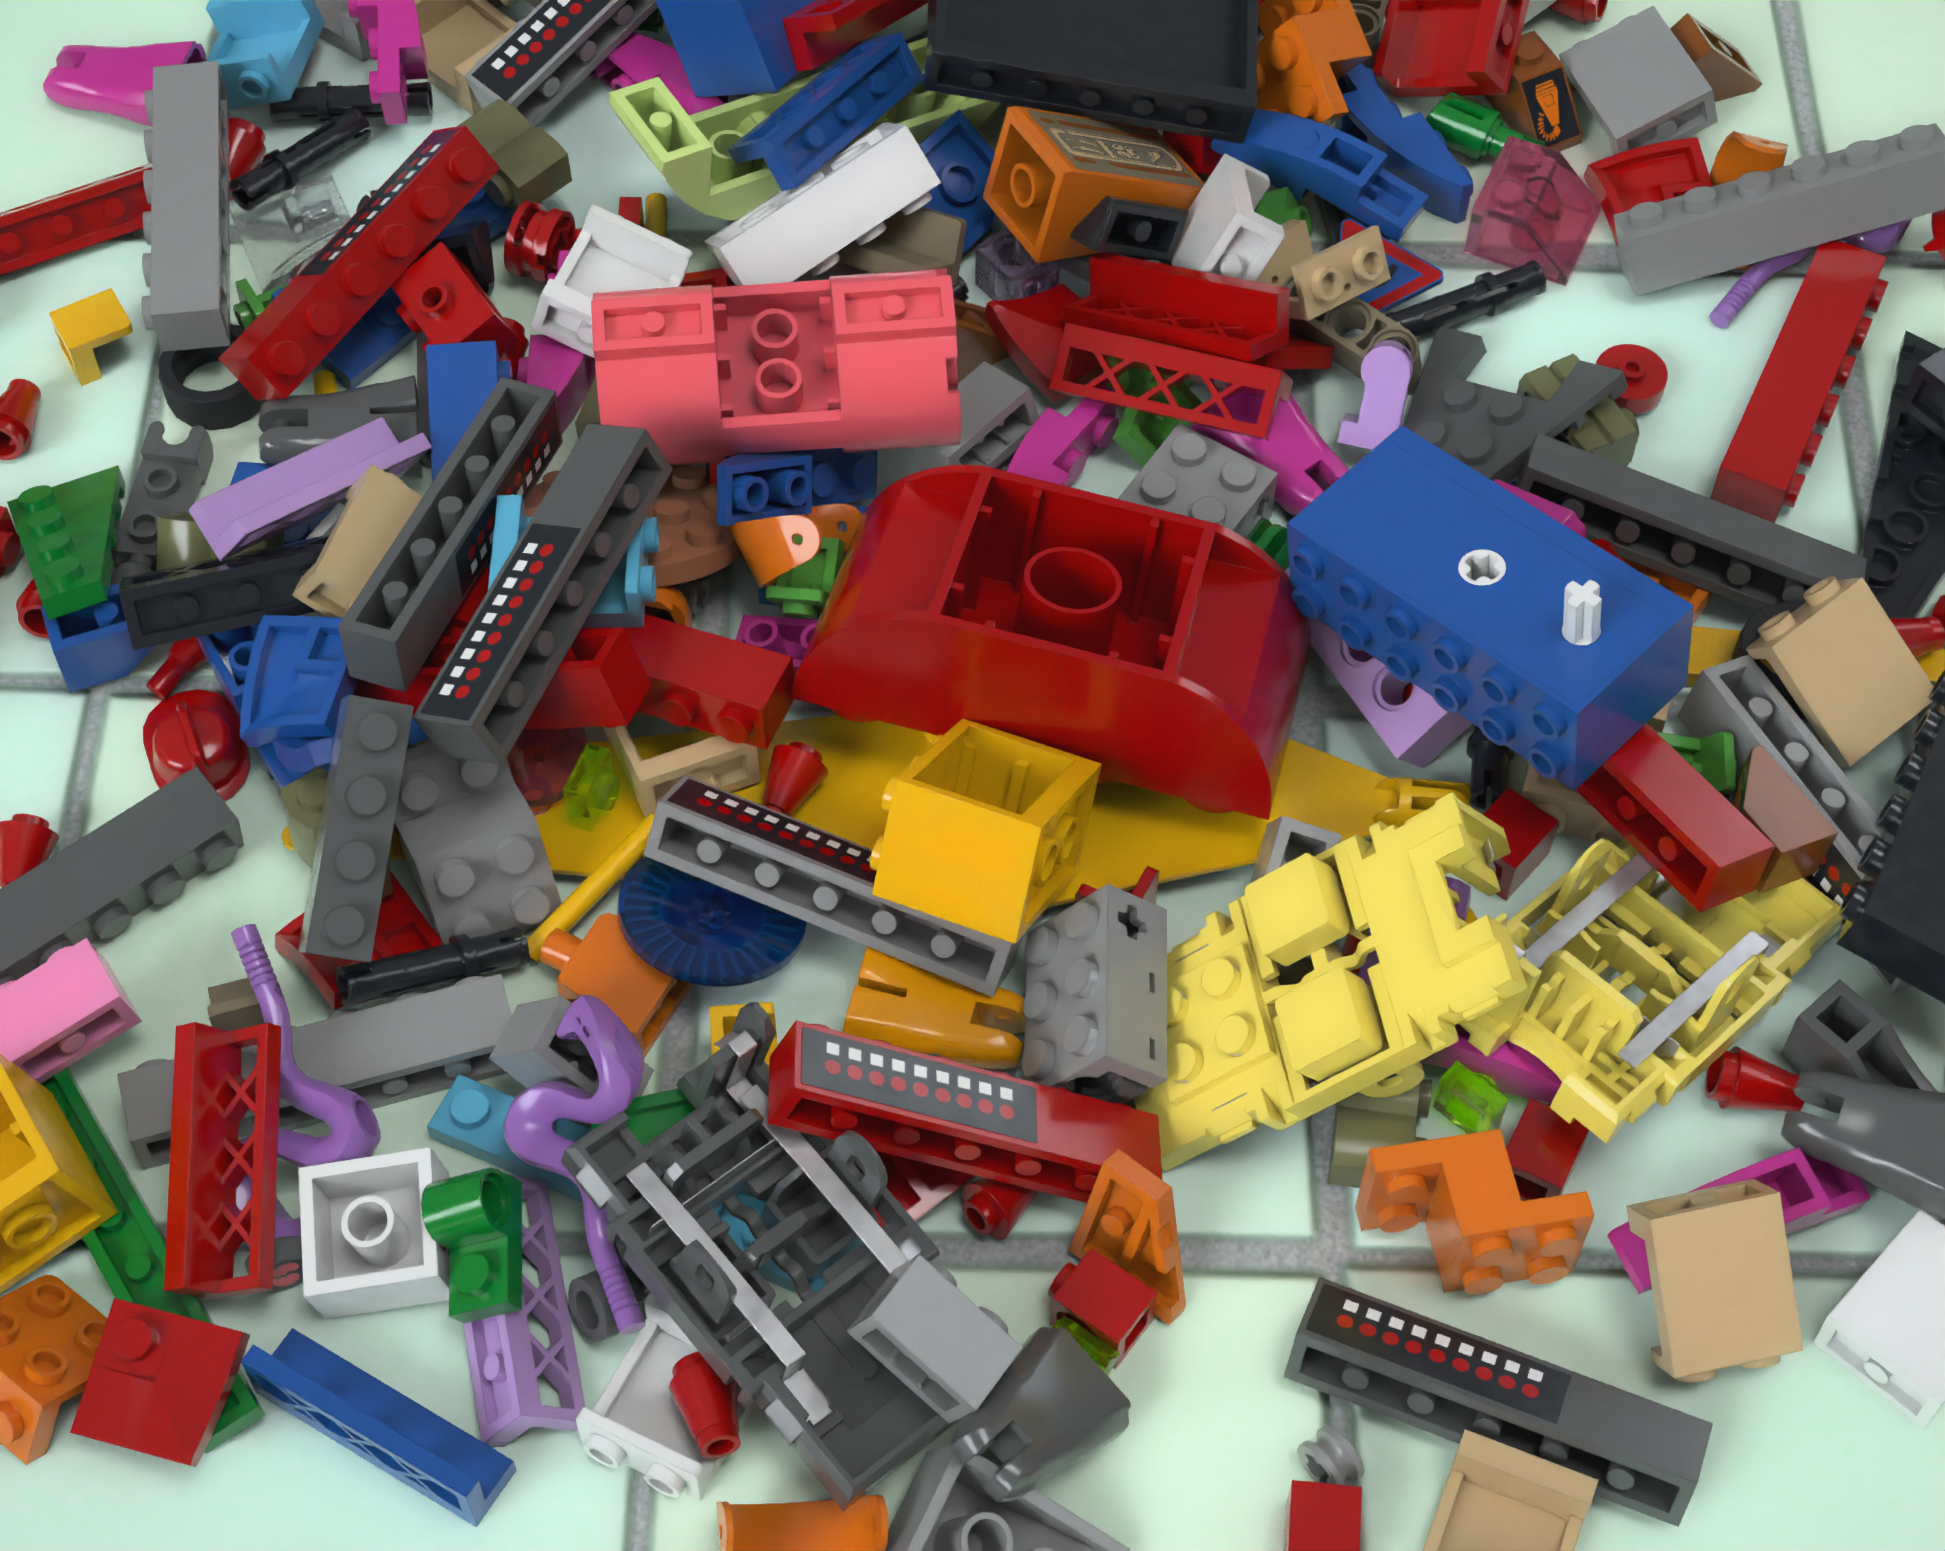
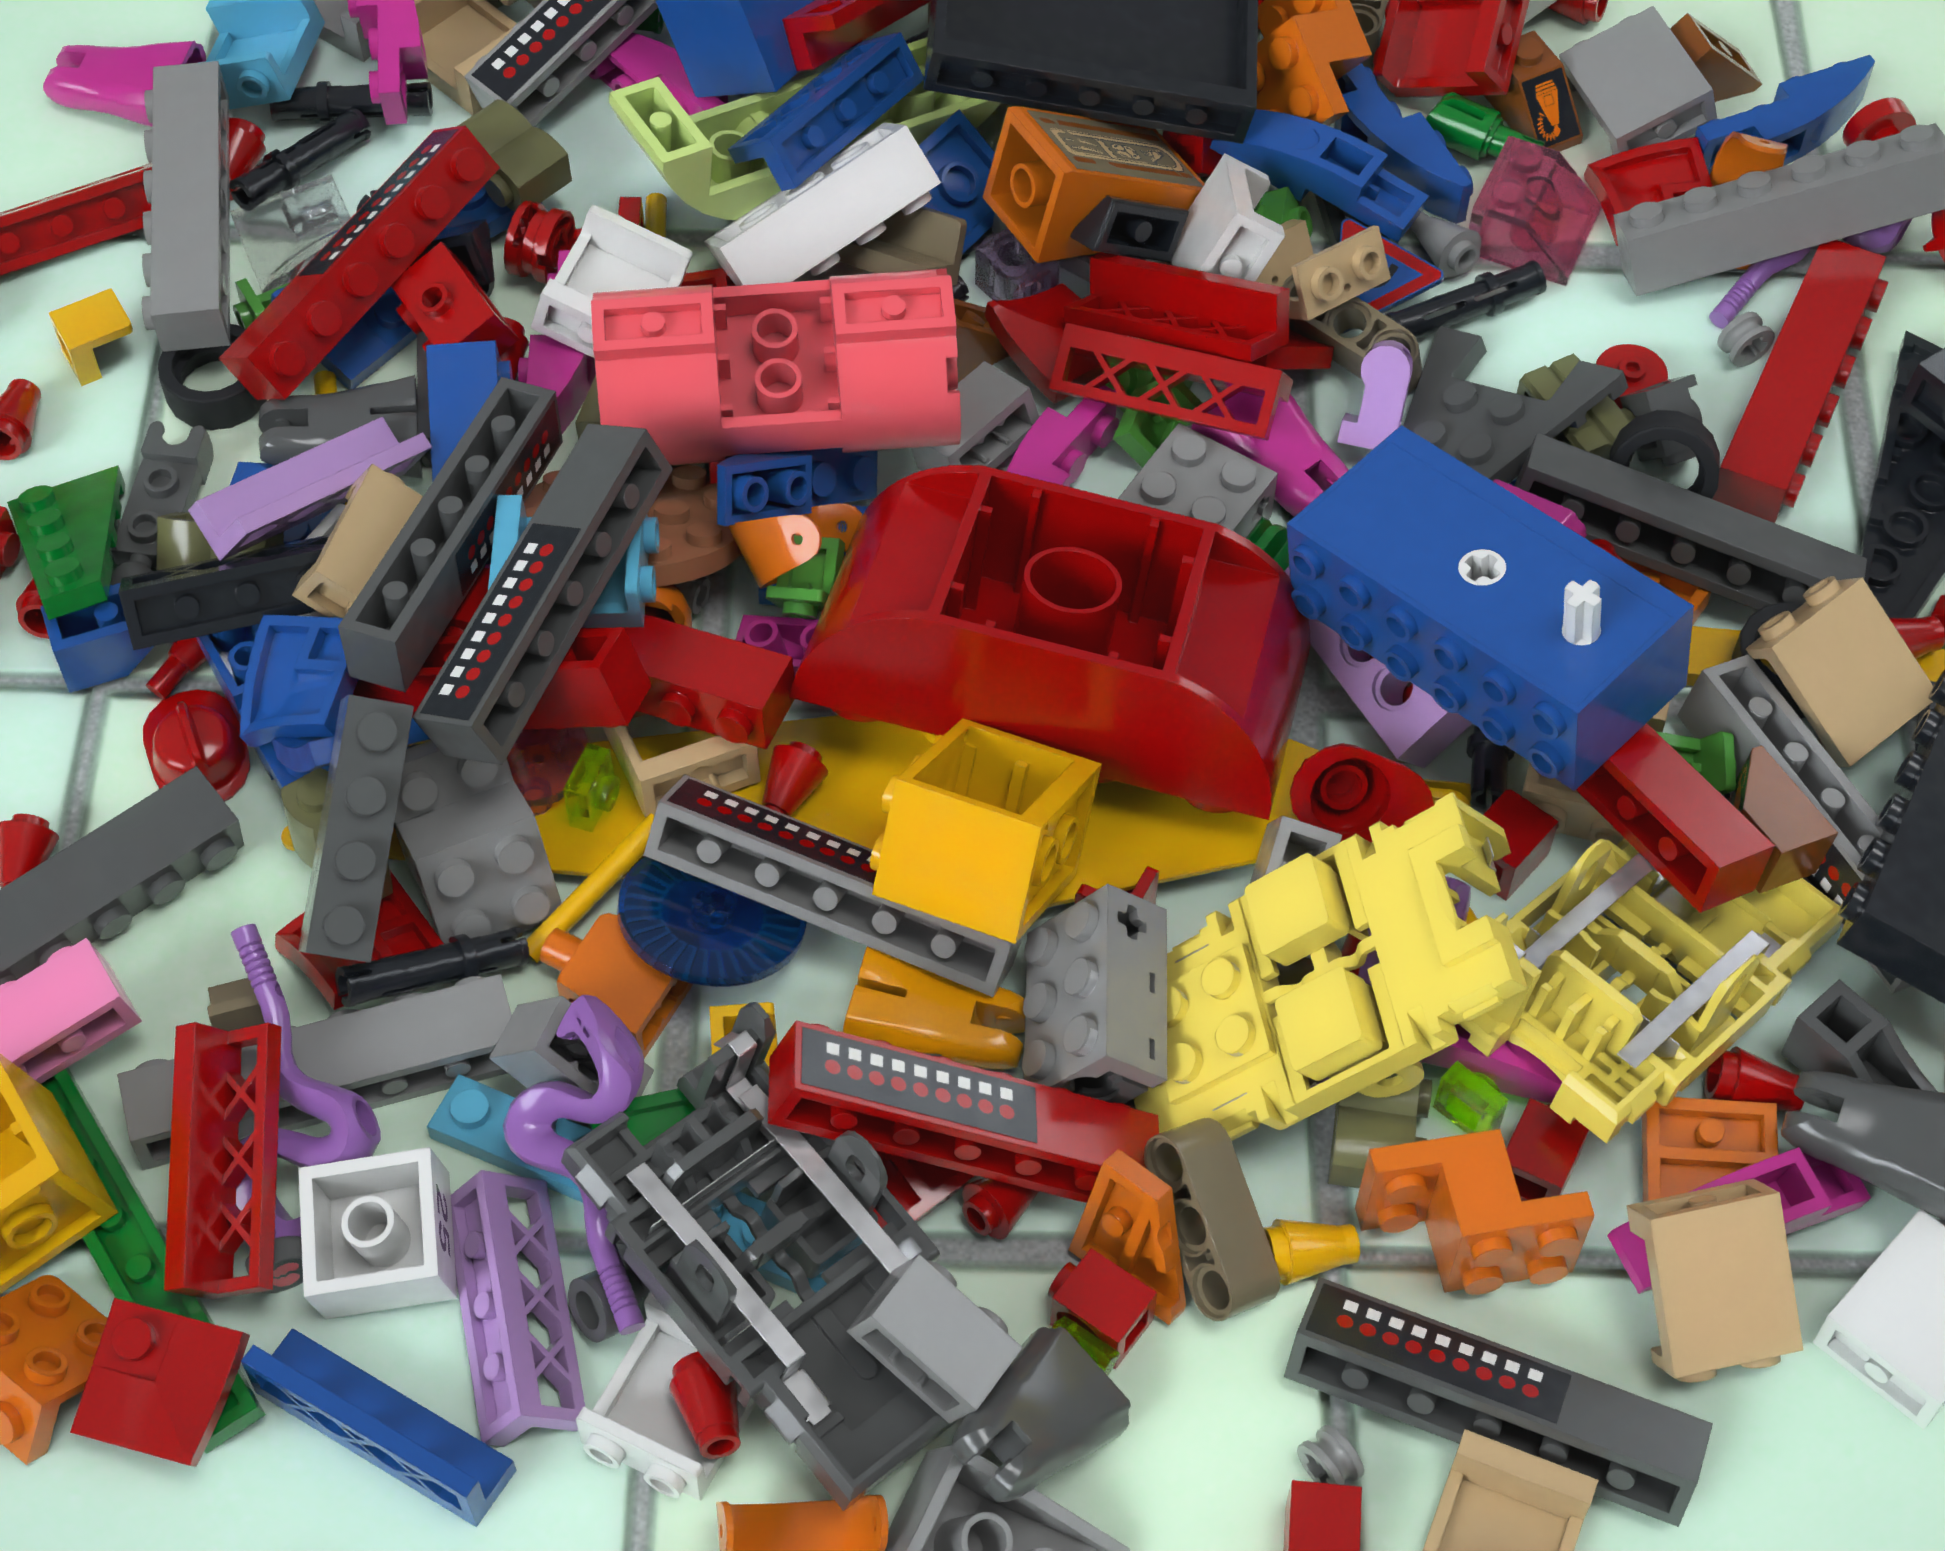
green plate [421,1167,522,1323] -> none
none -> dark tan beam [1144,1118,1280,1321]
none -> yellow cone [1263,1219,1360,1286]
none -> red piece [1290,743,1434,843]
none -> light grey cone [1409,211,1481,278]
none -> black tyre [1610,410,1720,499]
none -> dark grey brick [1620,374,1703,466]
none -> orange wing [1641,1097,1779,1202]
none -> blue slope [1695,55,1875,175]
none -> light grey bush [1717,312,1775,367]
none -> red wheel [1842,97,1916,147]

